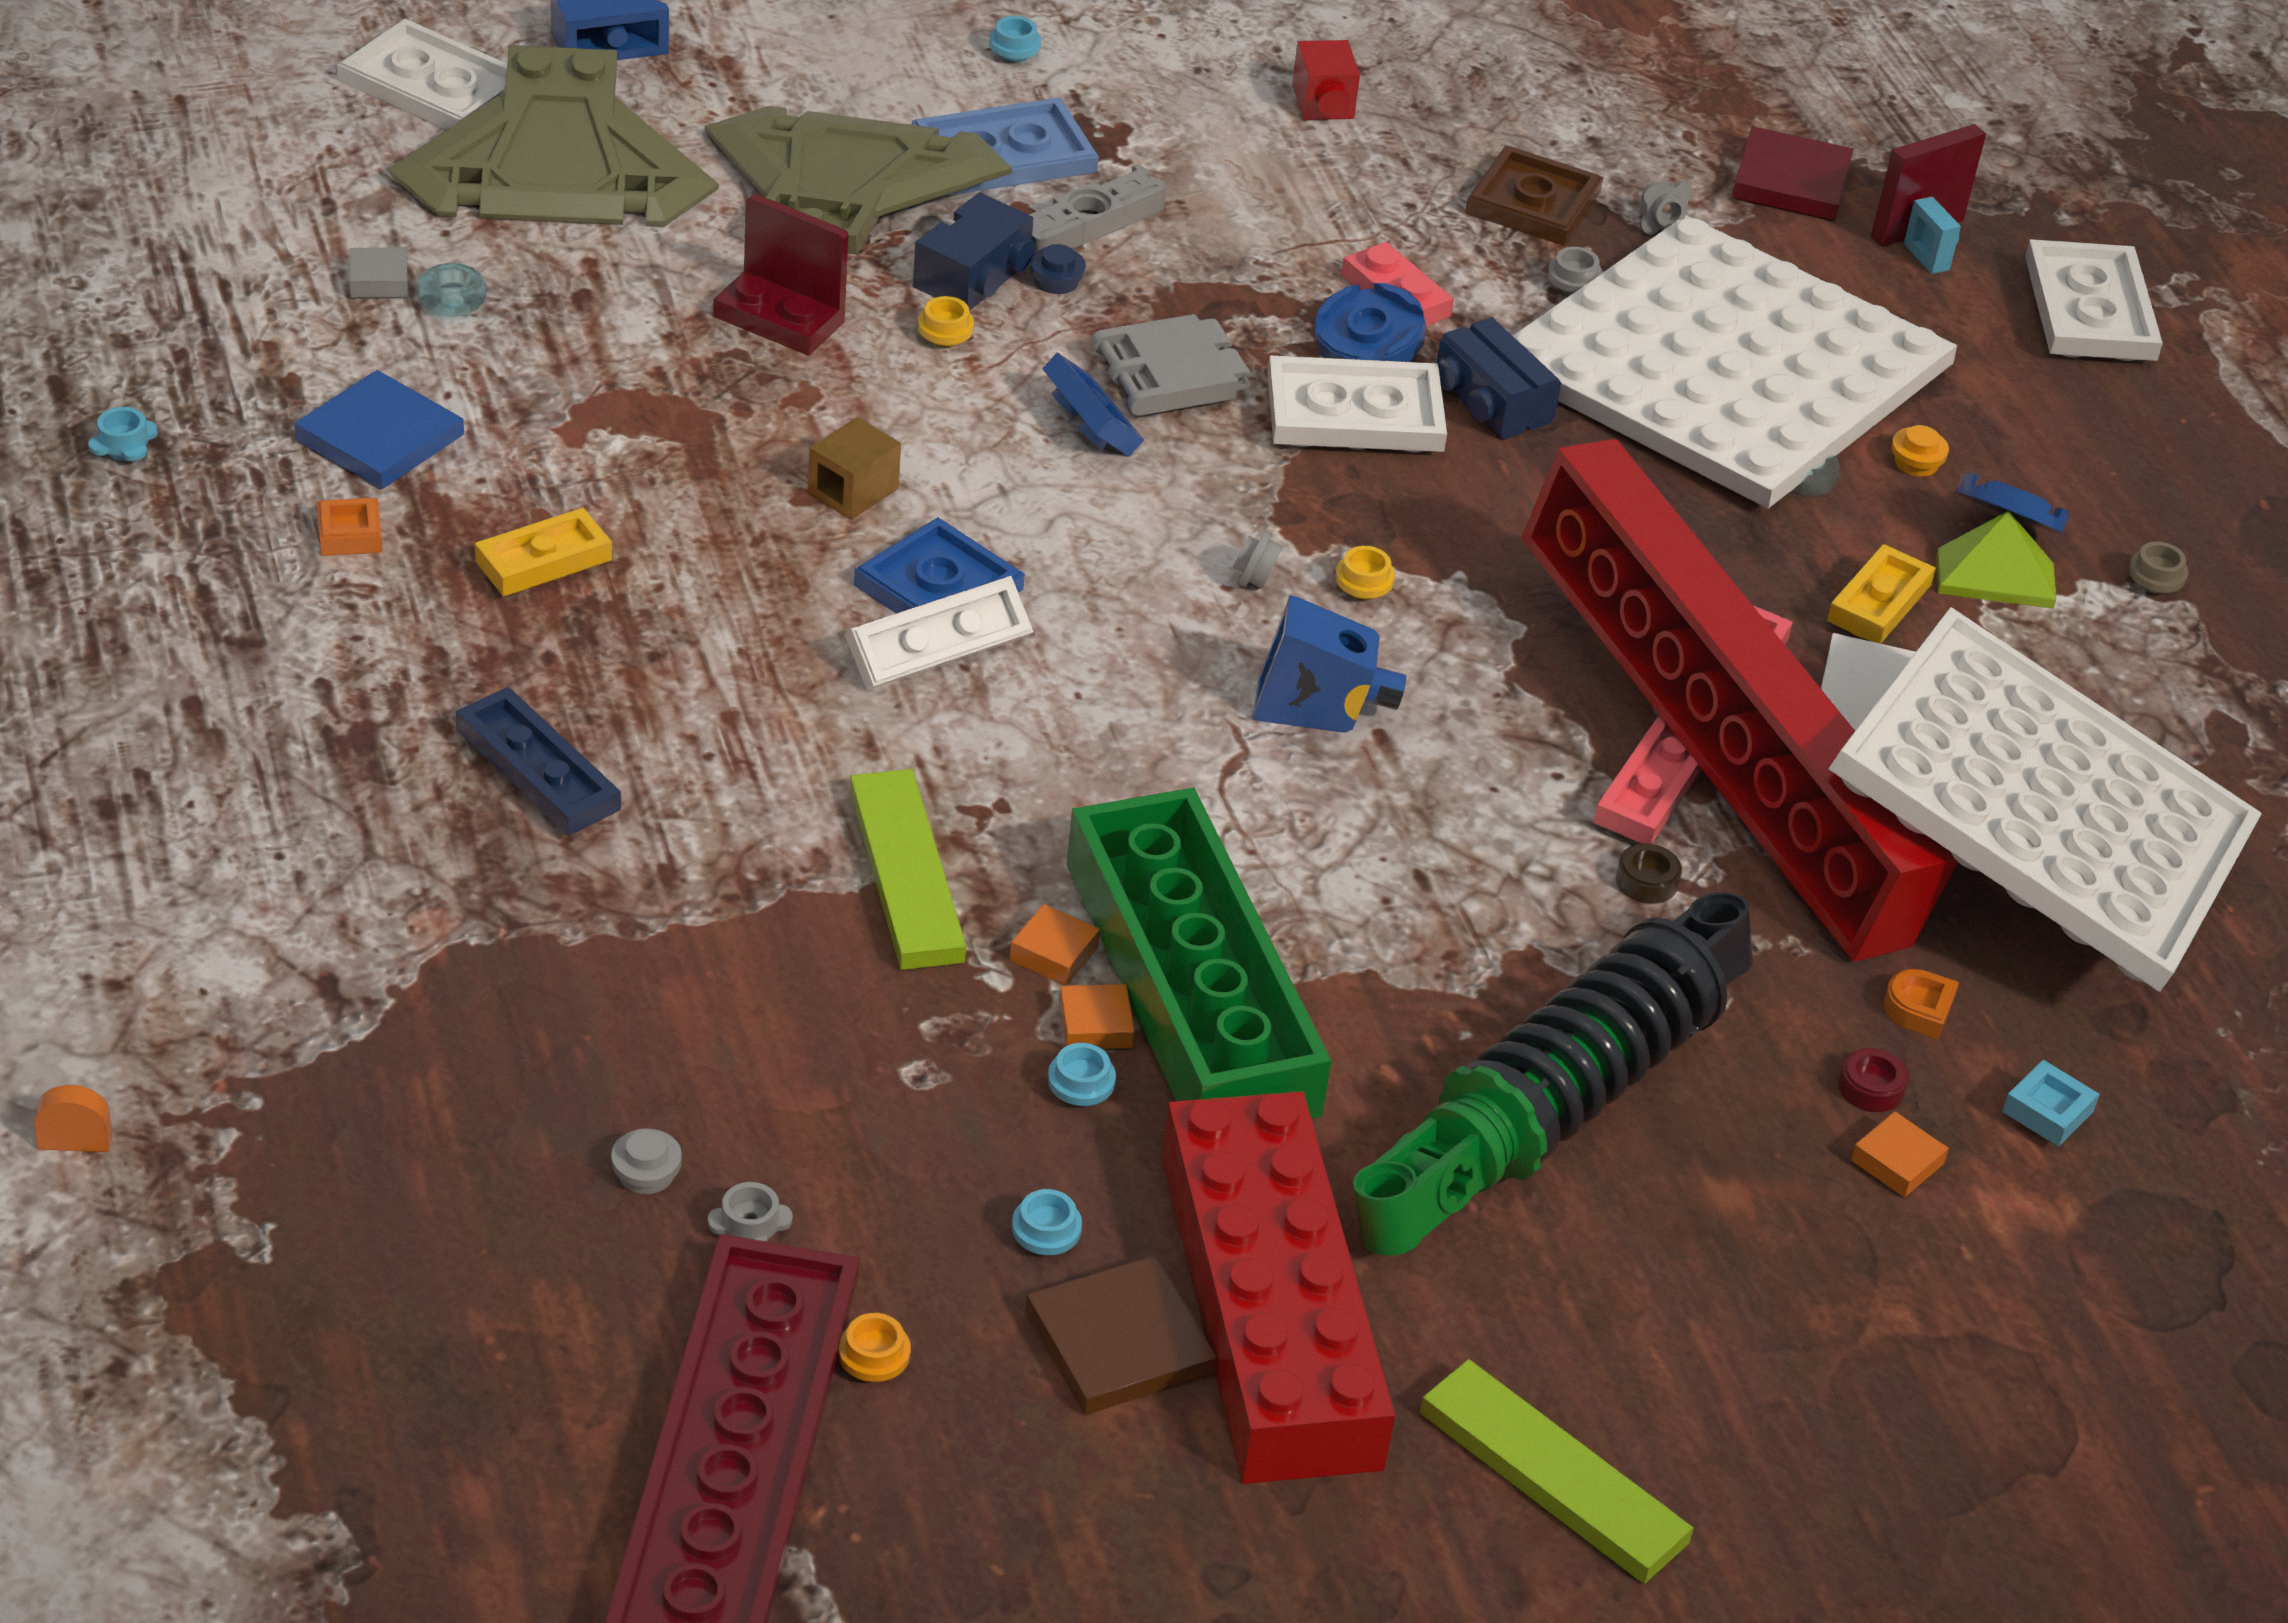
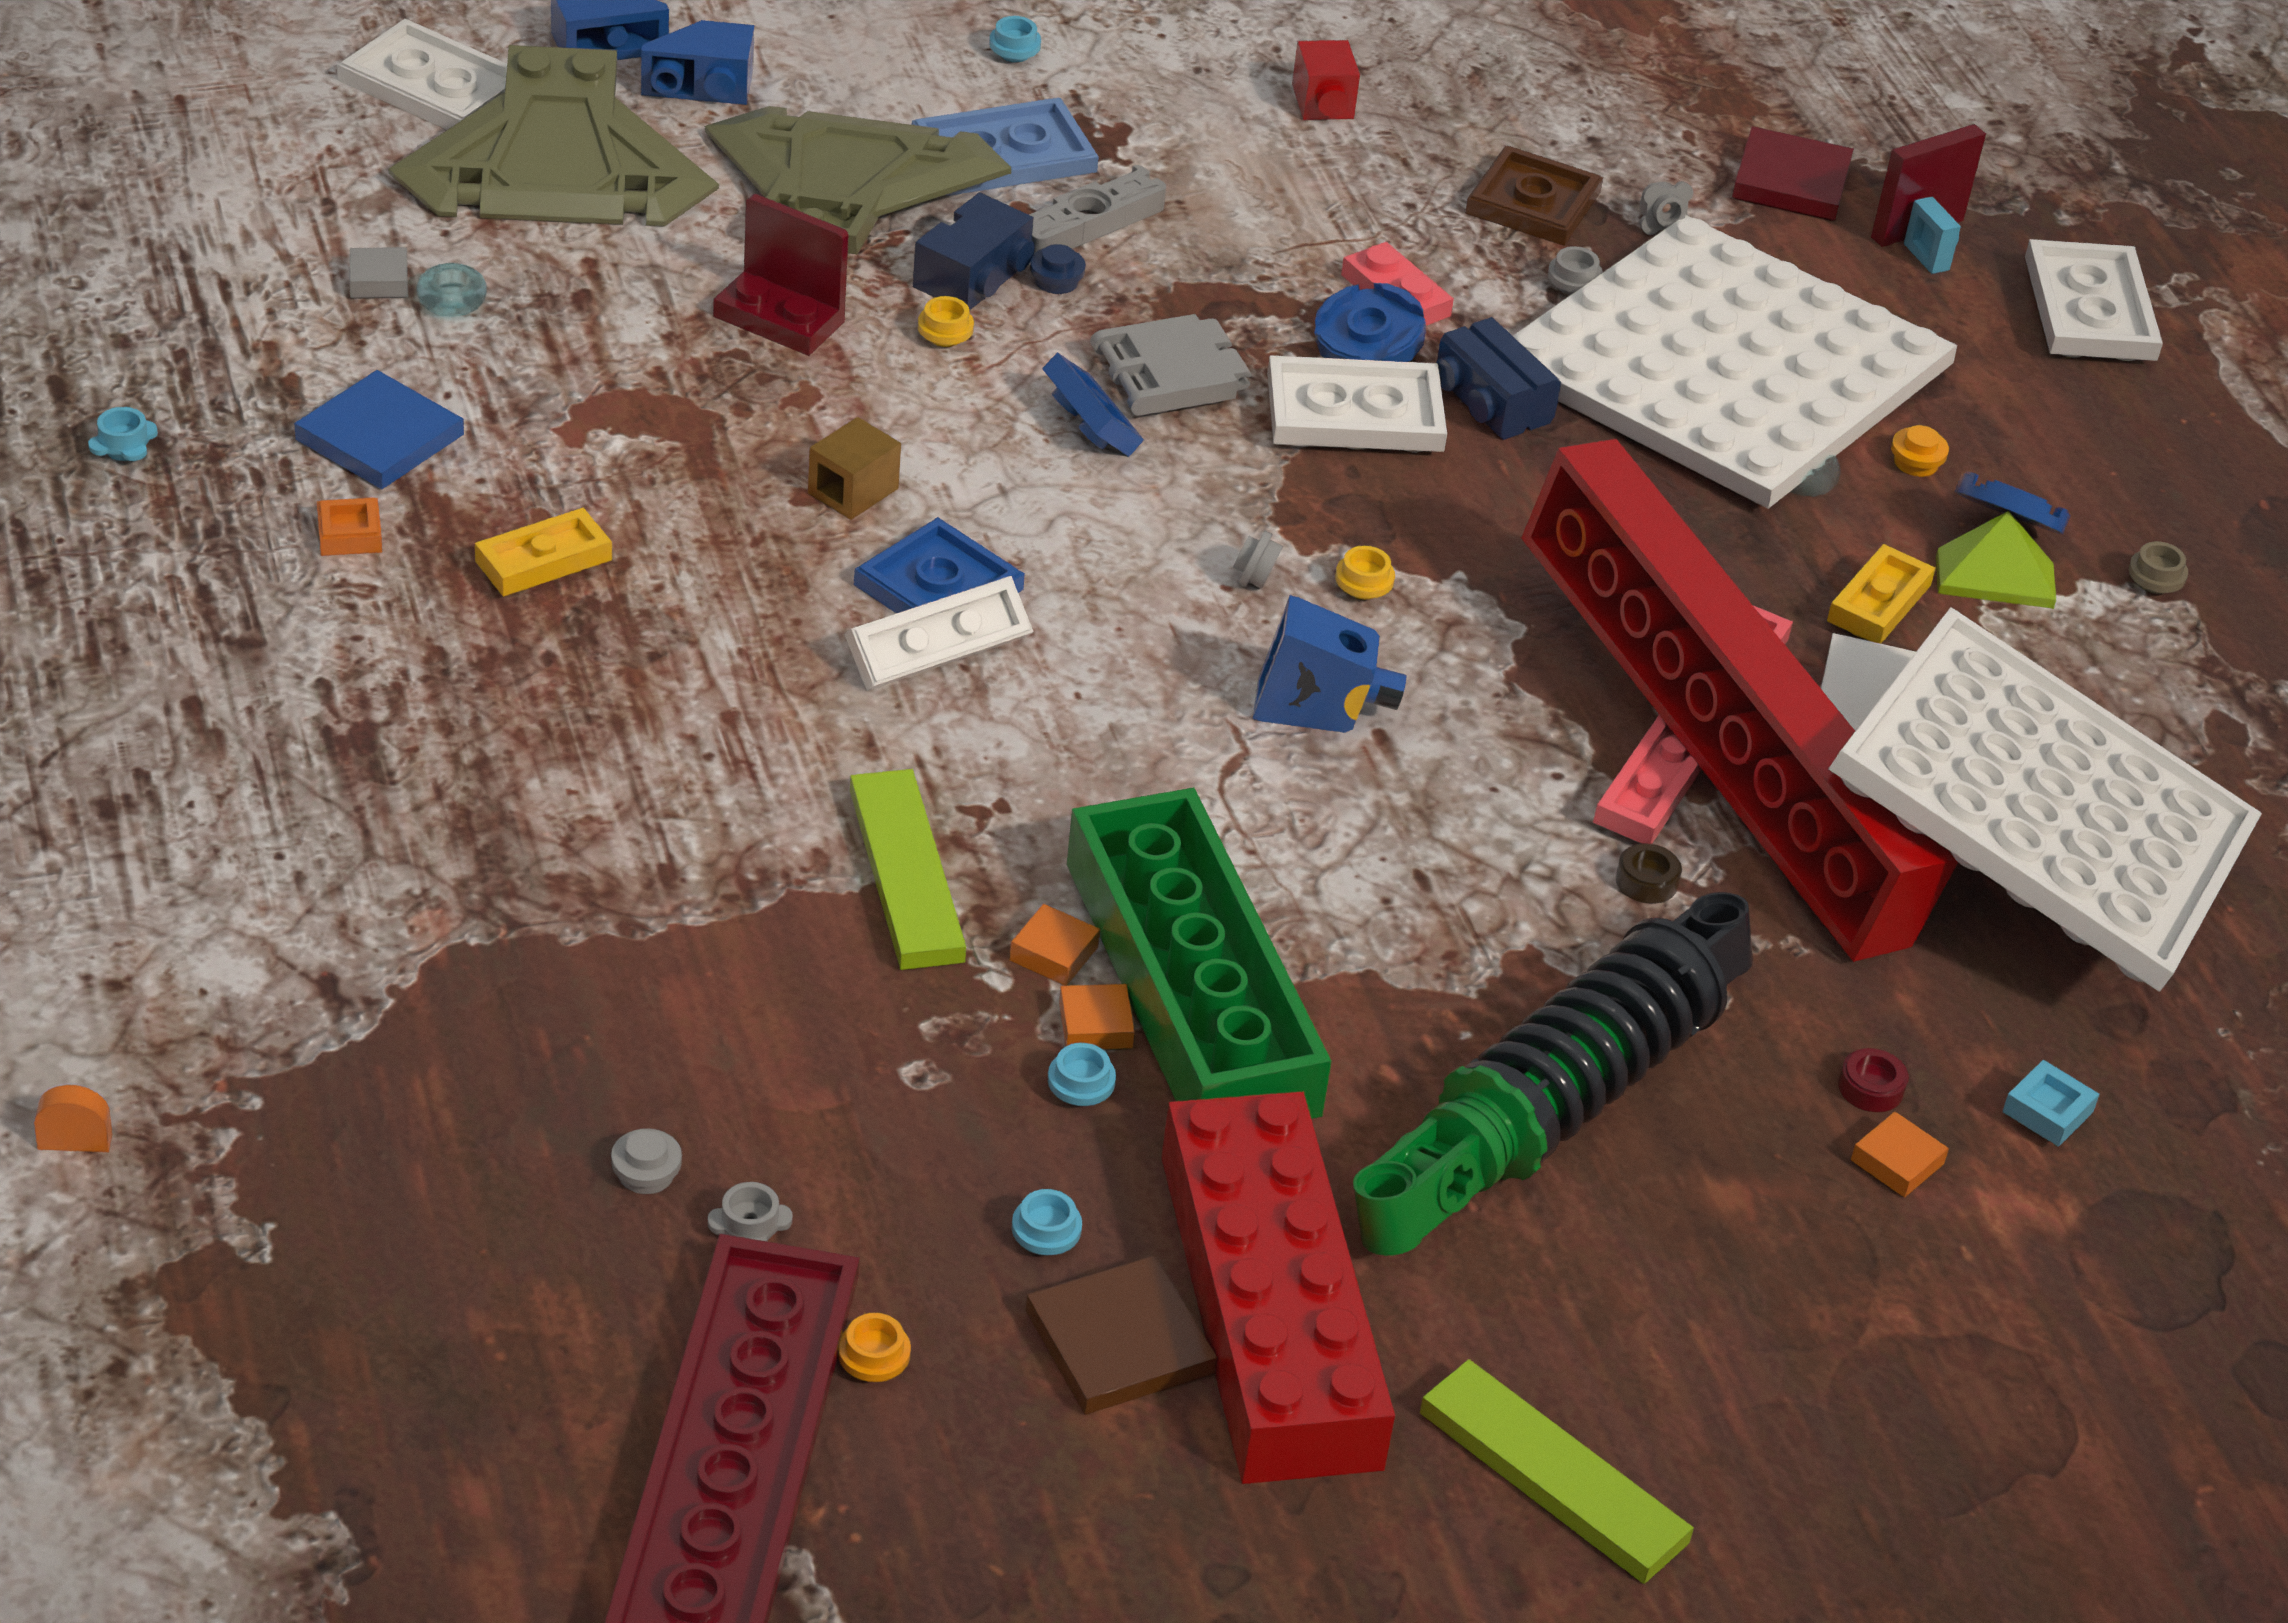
dark blue plate [456,687,621,836] -> none
orange tile [1883,969,1959,1040] -> none
none -> blue slope [641,20,755,105]

